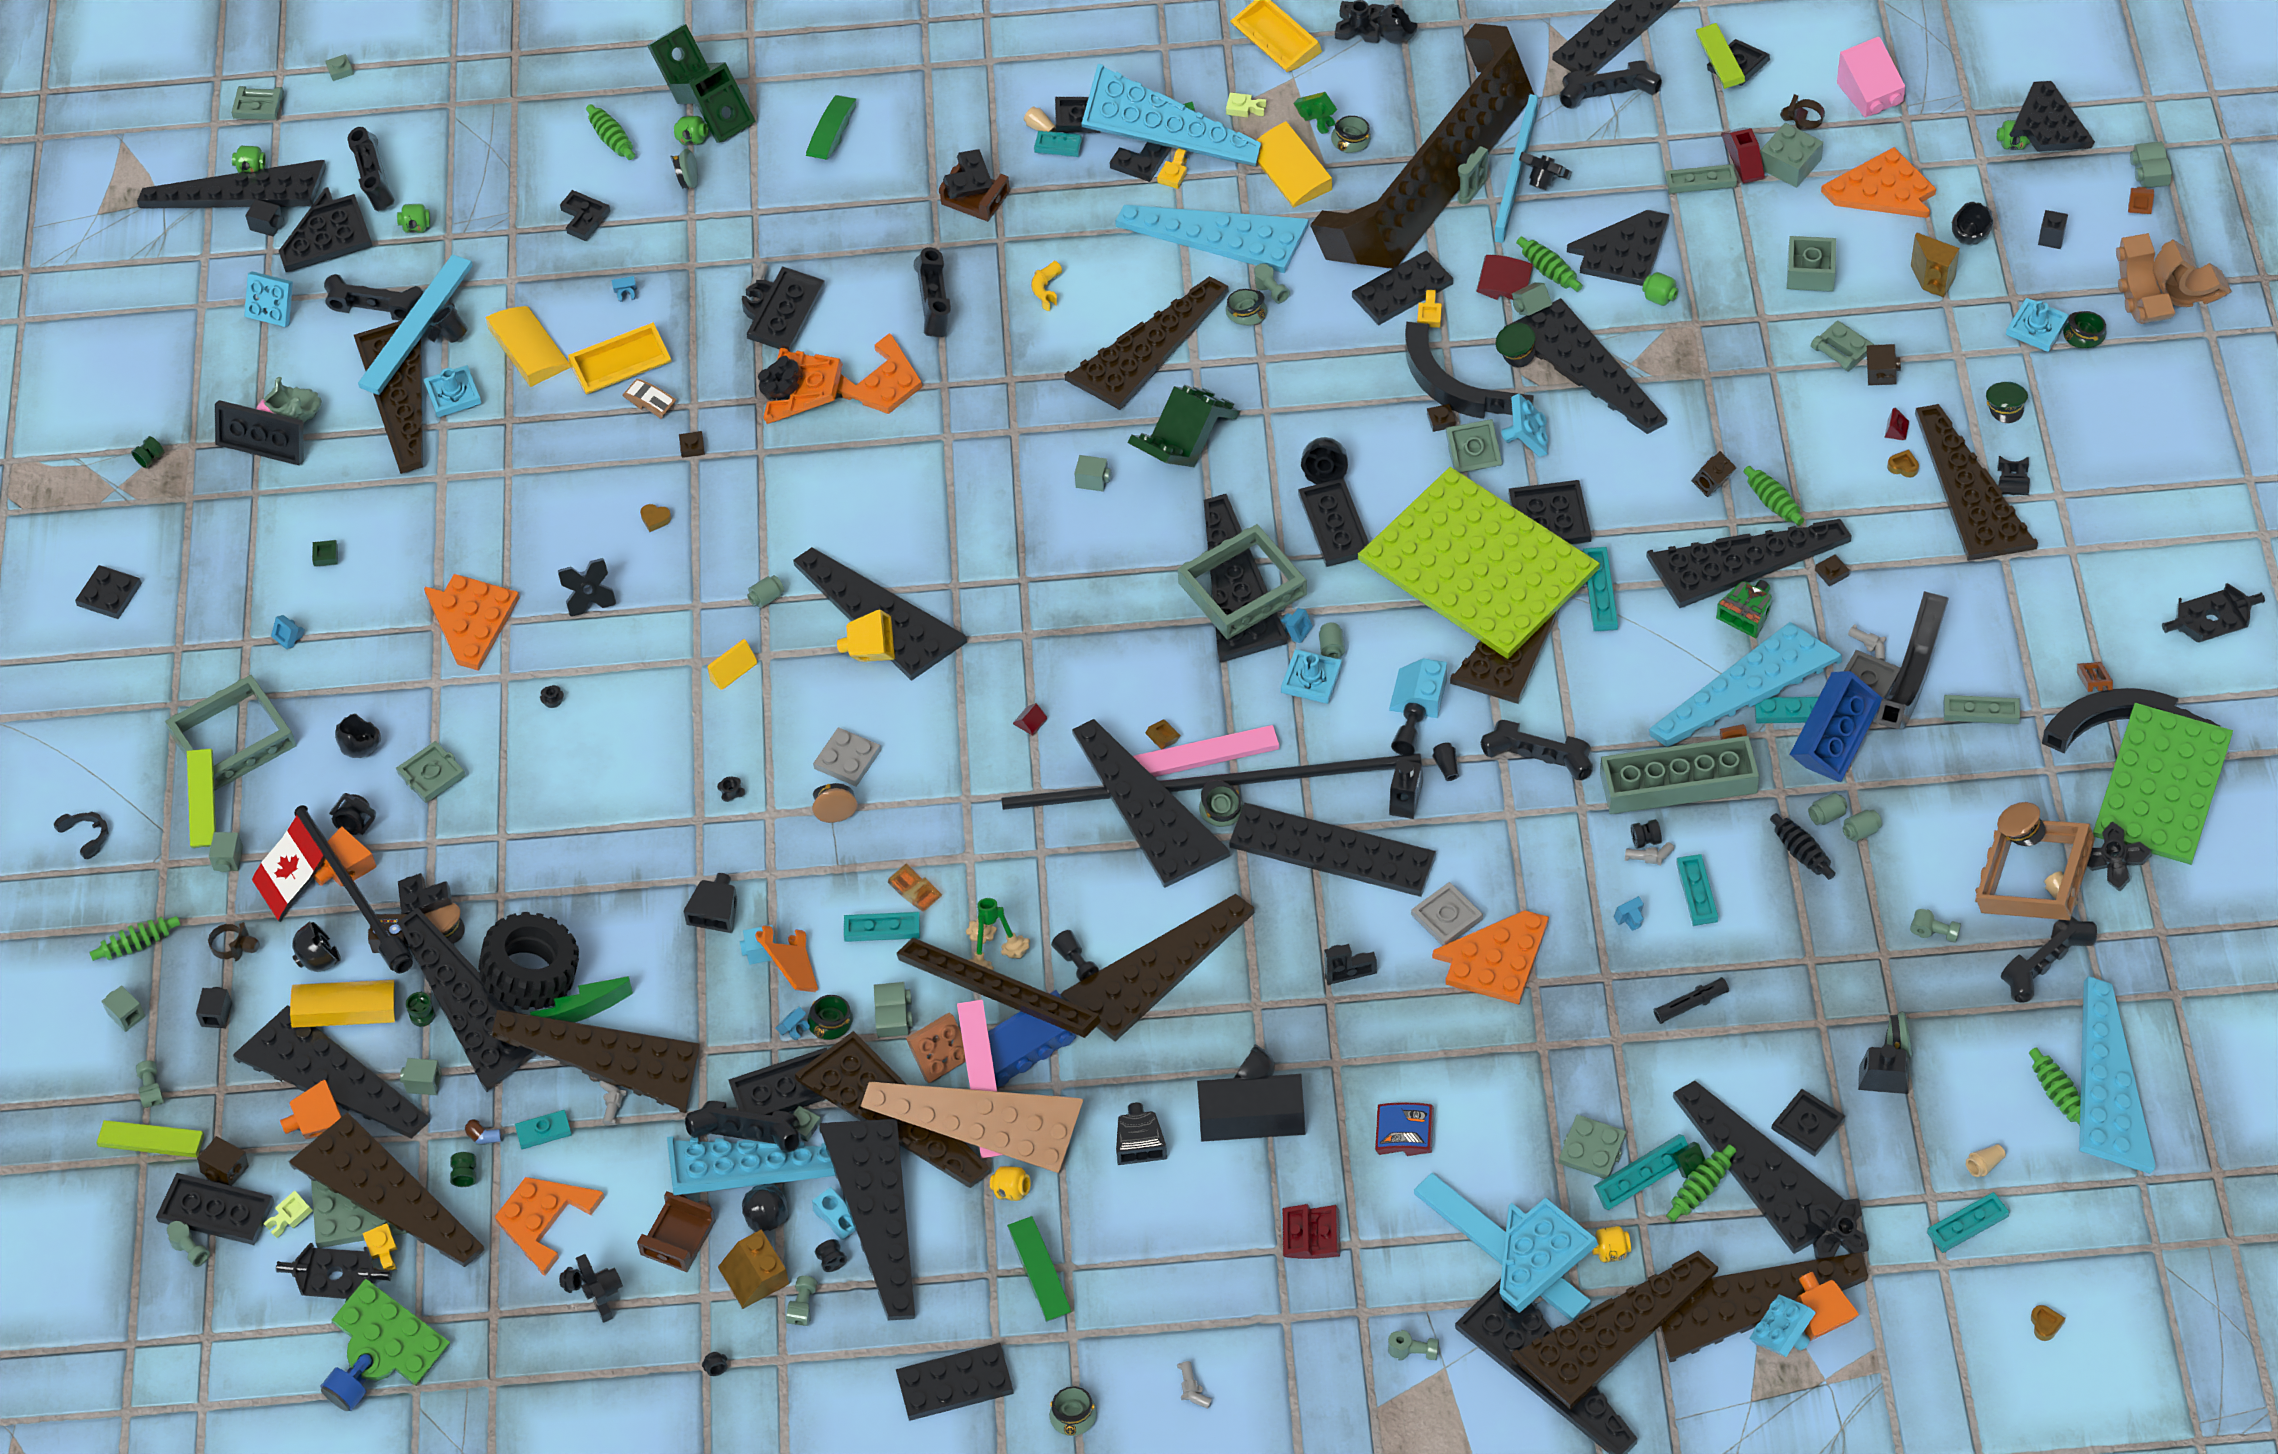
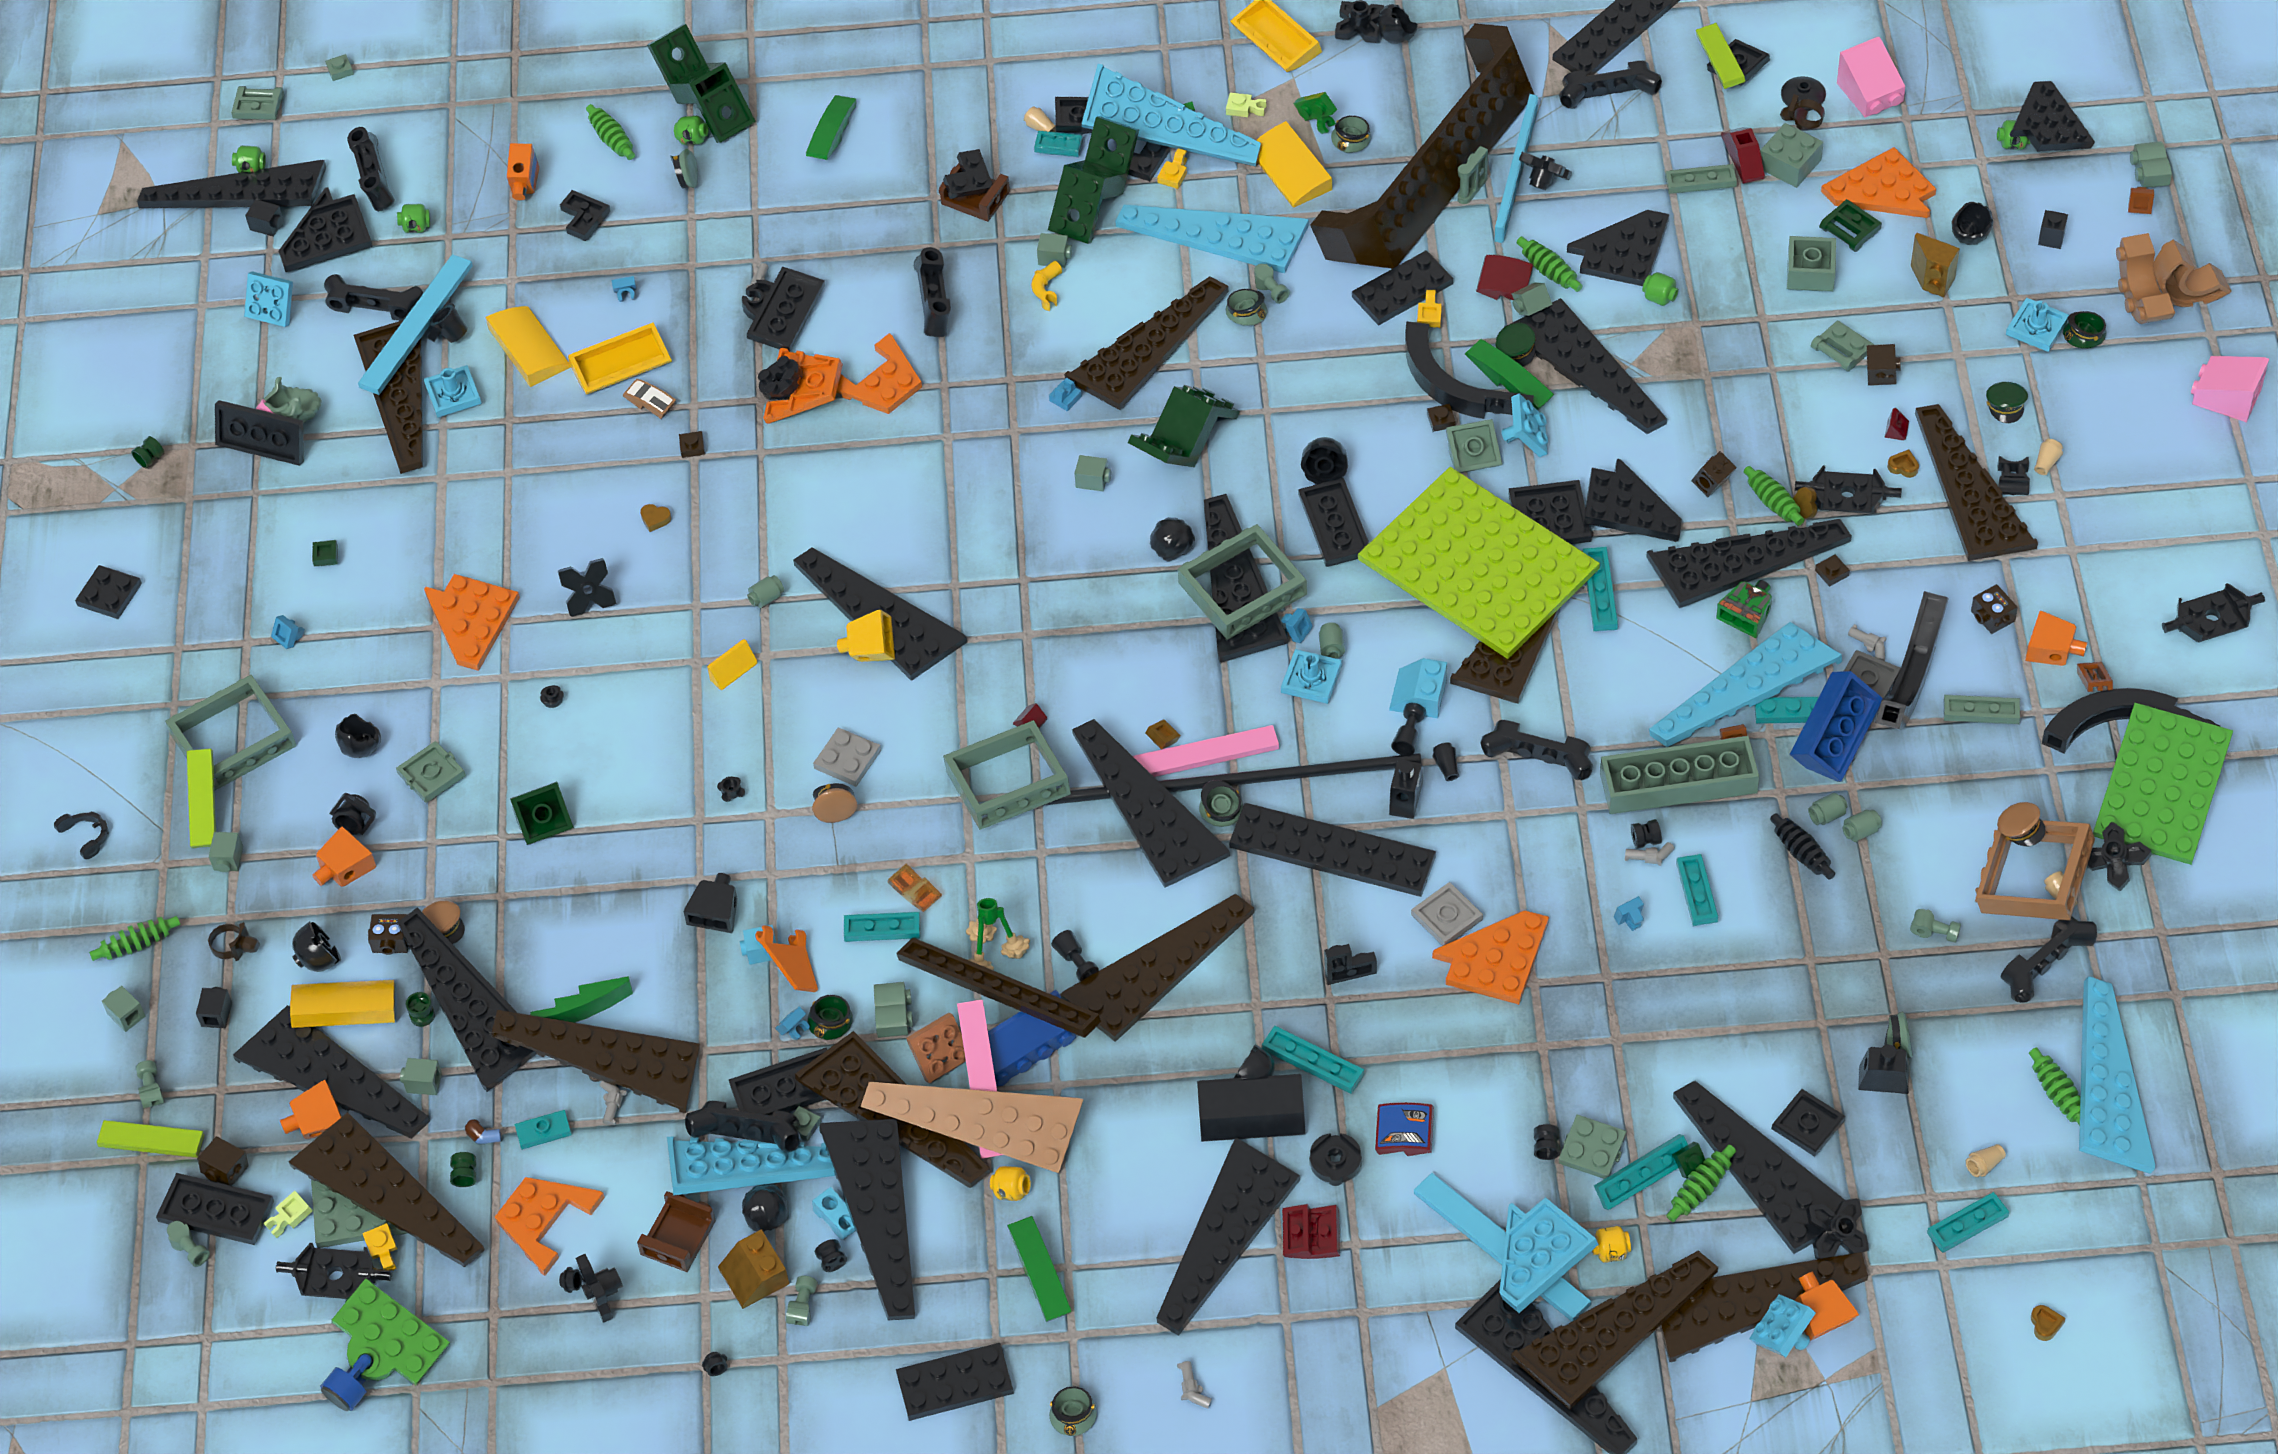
flag [252,805,413,974] -> none
black plate [398,873,452,915] -> none
black tyre [478,912,579,1010] -> none
black torso [1116,1102,1167,1165] -> none
sand green leg [1388,1330,1439,1361] -> none
black pin [1653,977,1729,1024] -> none
none -> orange torso [507,143,539,201]
none -> dark green slope [510,781,574,845]
none -> sand green window [943,720,1071,830]
none -> sand green brick [1037,233,1072,268]
none -> dark green bracket [1048,116,1139,244]
none -> dark azure tile [1049,378,1082,411]
none -> black hair [1149,517,1195,562]
none -> black wing [1156,1137,1300,1336]
none -> teal plate [1261,1025,1364,1094]
none -> black plate [1309,1133,1362,1186]
none -> green slope [1465,339,1554,410]
none -> black wheel [1534,1124,1560,1160]
none -> black wing [1584,459,1682,542]
none -> black dish [1781,76,1826,111]
none -> pearl gold tile [1793,487,1817,519]
none -> black plate [1795,465,1902,514]
none -> dark green plate [1819,199,1882,252]
none -> dark brown head [1971,584,2018,634]
none -> orange torso [2025,611,2088,666]
none -> tan cone [2034,439,2063,475]
none -> bright pink slope [2191,356,2269,422]

